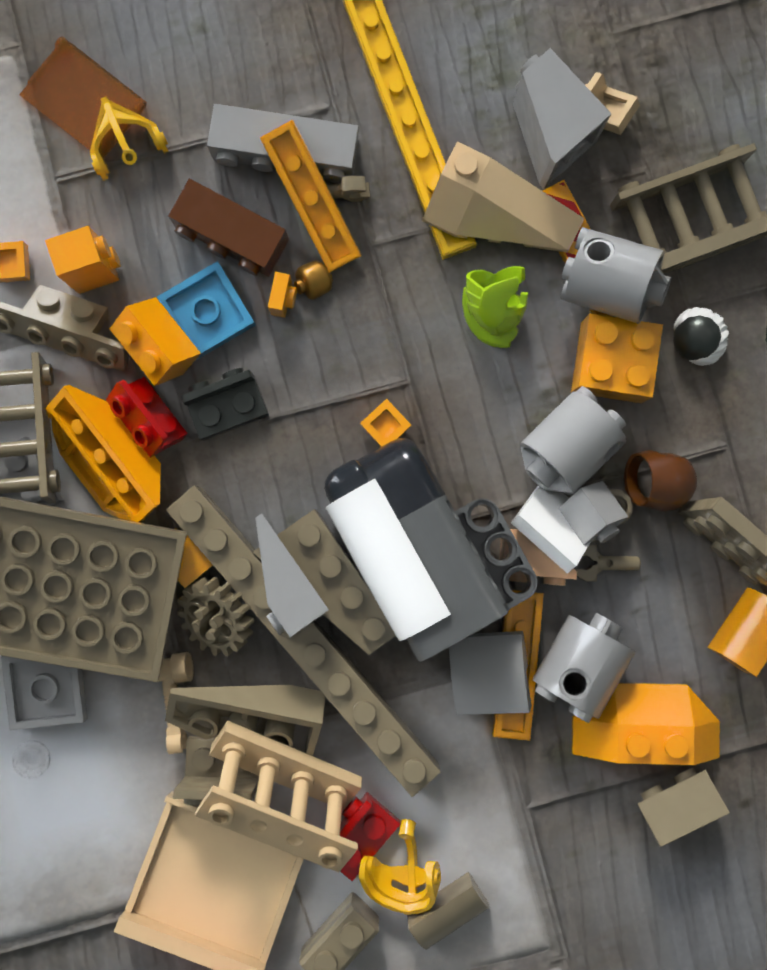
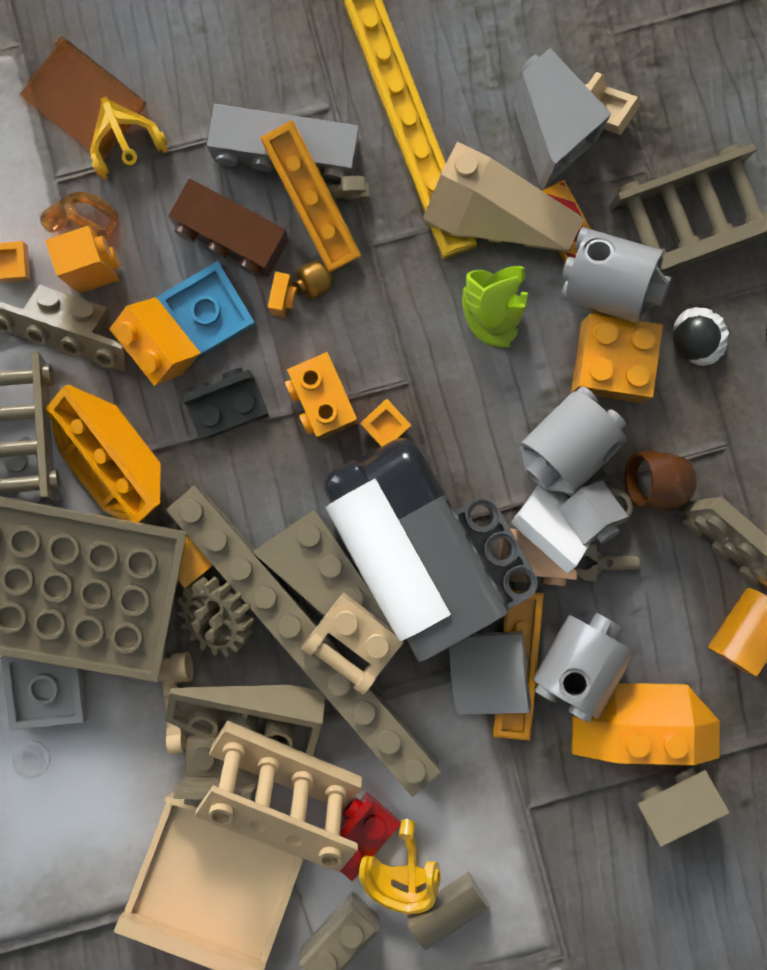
red bracket [106,377,188,458] -> none
light grey slope [255,513,329,637] -> none
none -> clear orange piece [39,191,118,241]
none -> light orange brick [285,352,358,440]
none -> tan plate [301,592,404,695]

